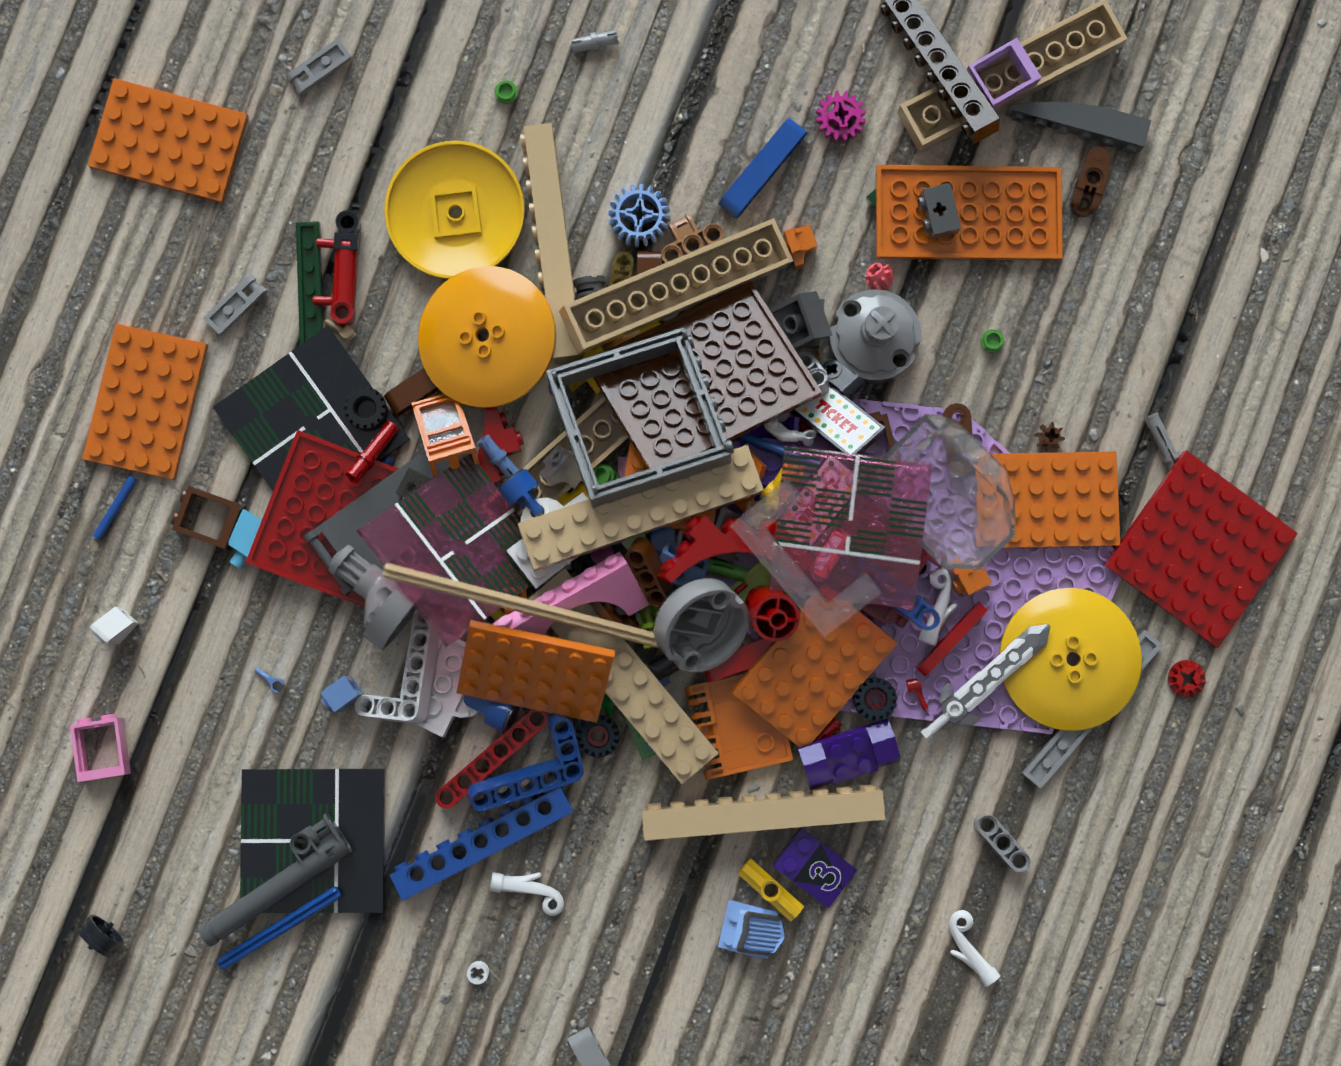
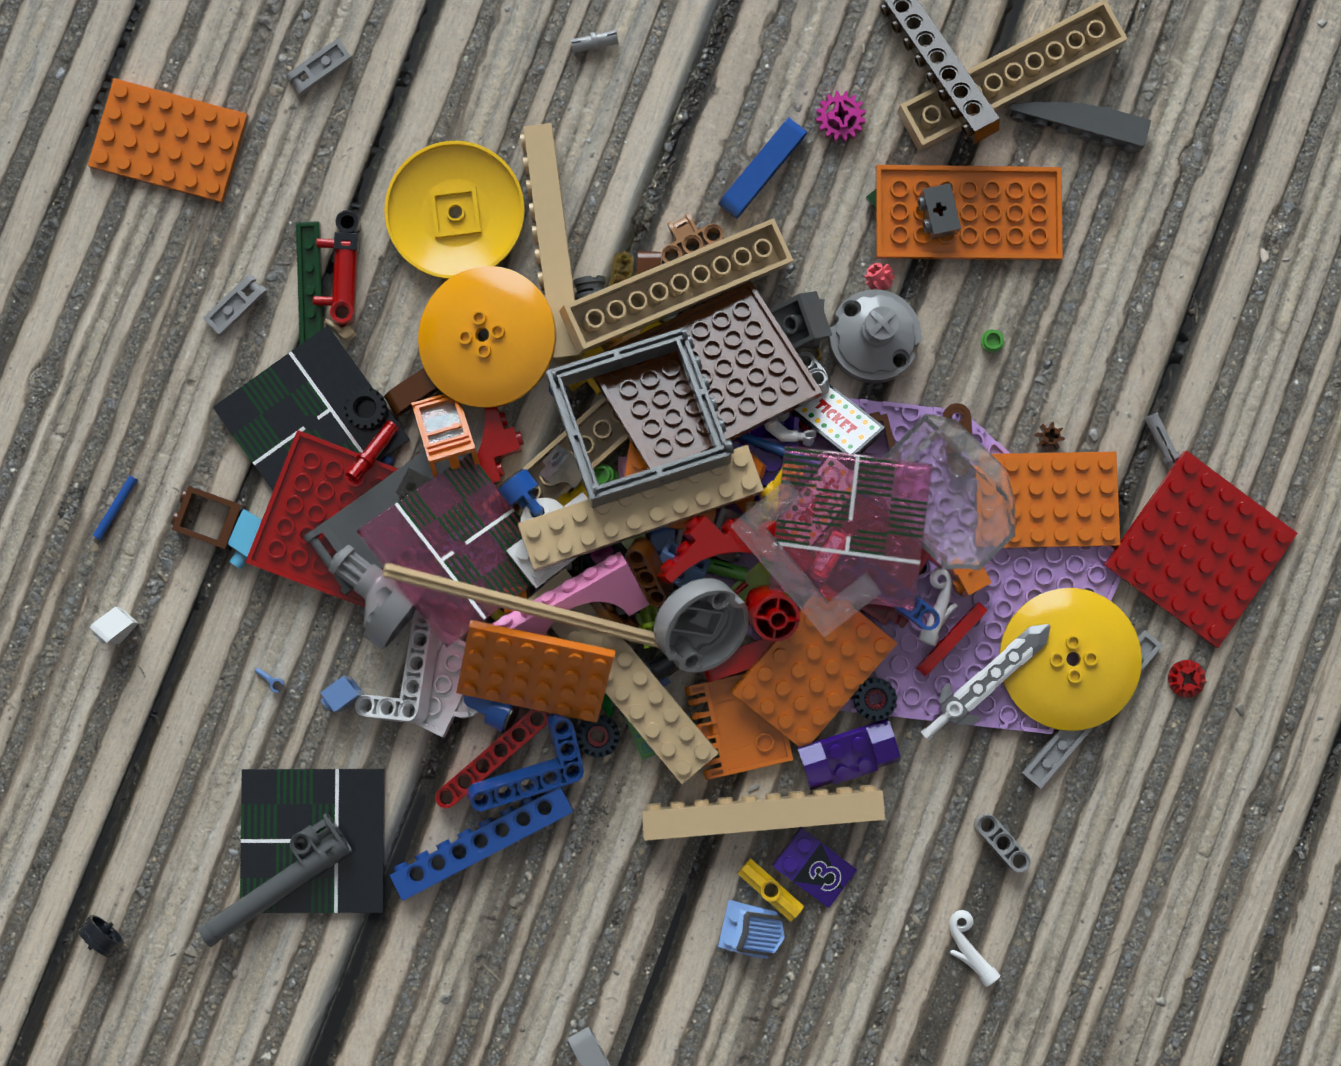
bright pink window [70,714,131,782] -> none
orange plate [82,323,208,480] -> none
blue axle [217,886,342,970] -> none
white bush [467,961,489,984] -> none
medium blue pin [477,434,519,478] -> none
white plant [489,872,564,916] -> none
bright green plate [495,80,518,104] -> none
light blue gear [608,184,671,247] -> none
orange brick [783,224,818,271] -> none
red pin [816,716,843,741] -> none
black piece [822,360,866,401] -> none
red hand [906,678,929,710] -> none
lavender window [967,38,1041,109] -> none
reddish brown piece [1069,146,1111,218] -> none

